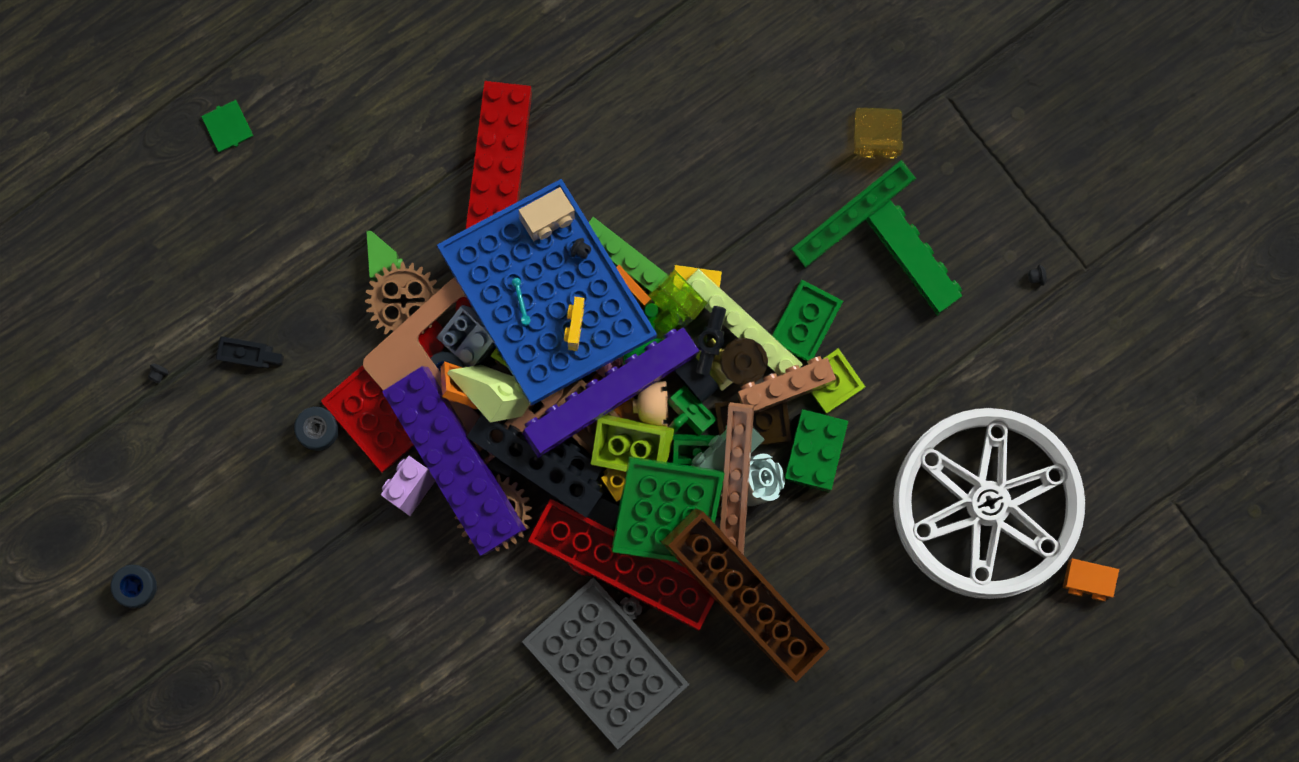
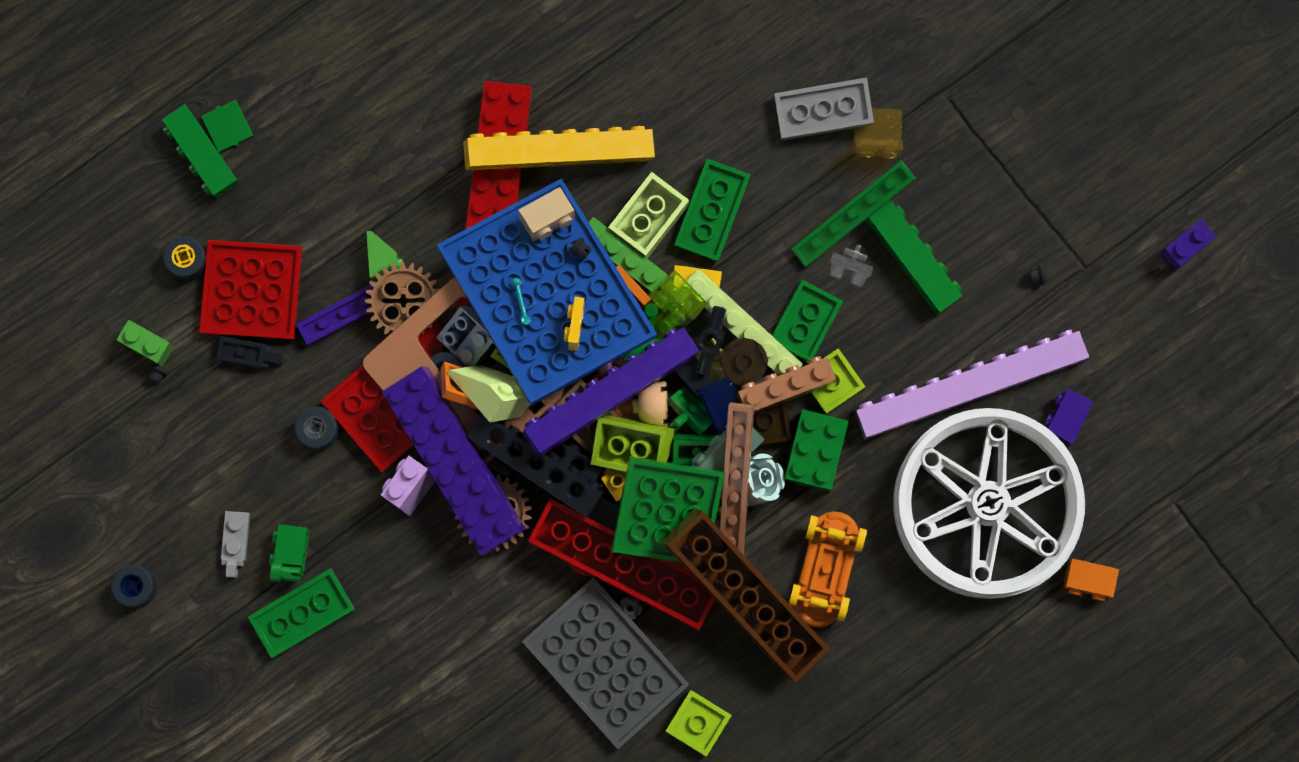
none -> bright green brick [117,320,174,367]
none -> green brick [162,104,240,200]
none -> black wheel [163,236,207,281]
none -> red plate [199,240,303,340]
none -> light grey hinge [221,511,250,578]
none -> green plate [248,568,356,659]
none -> green hinge [269,524,310,583]
none -> dark purple plate [296,285,391,346]
none -> yellow brick [463,126,655,170]
none -> yellowish green brick [608,172,689,259]
none -> lime plate [666,690,732,757]
none -> green plate [674,159,751,262]
none -> clear blue slope [697,378,737,433]
none -> light grey plate [774,77,874,140]
none -> orange piece [788,511,867,628]
none -> clear hips [830,245,873,287]
none -> lavender brick [855,330,1089,440]
none -> dark purple brick [1043,389,1094,446]
none -> dark purple brick [1160,219,1217,271]

